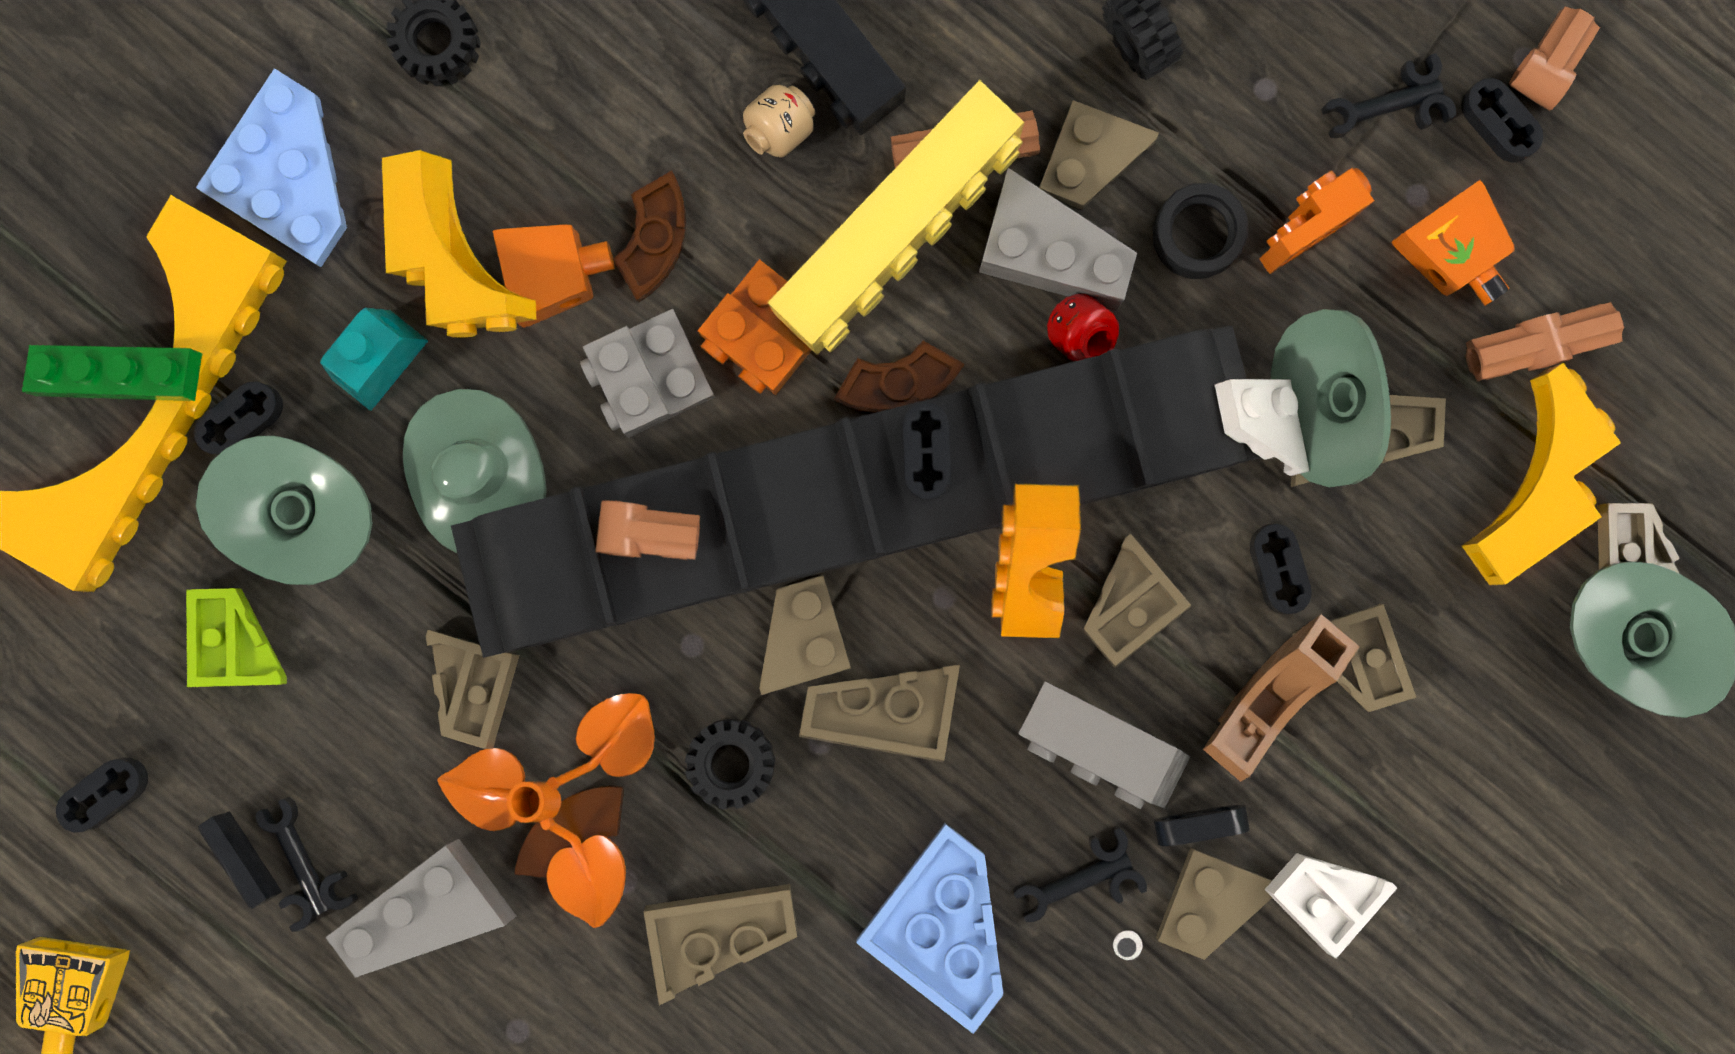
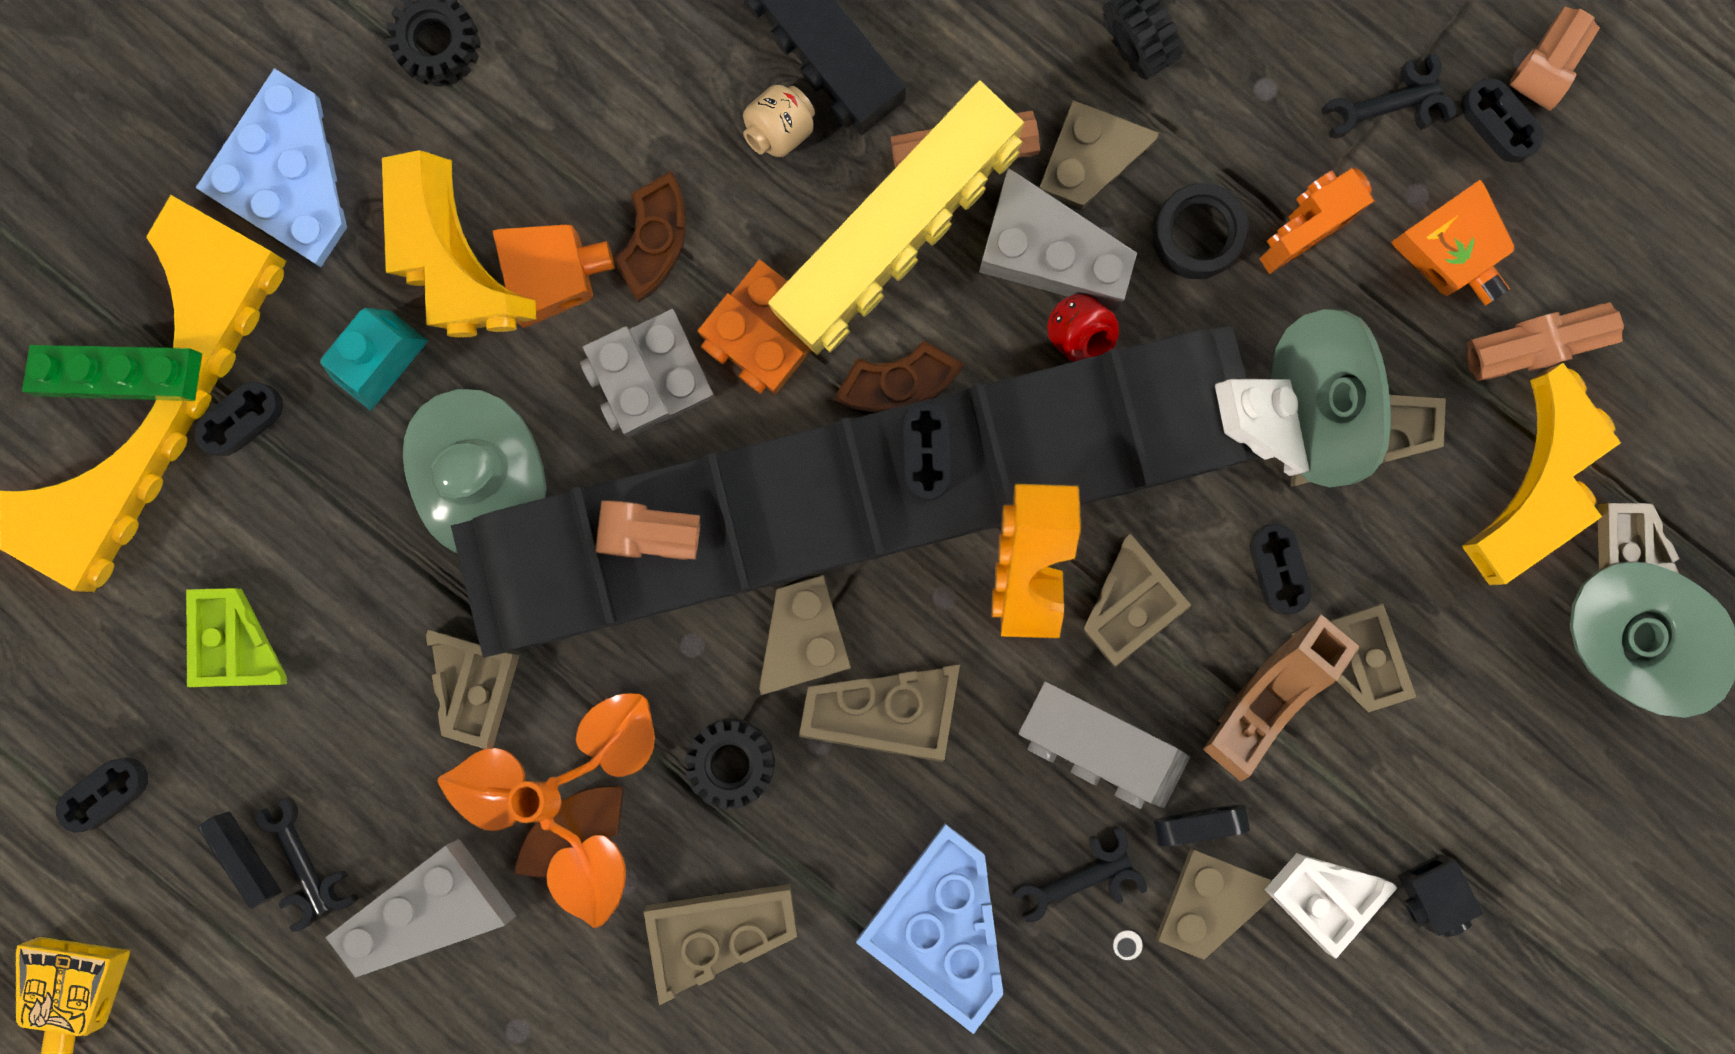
sand green hat [196,436,373,585] -> none
none -> black brick [1398,854,1483,937]

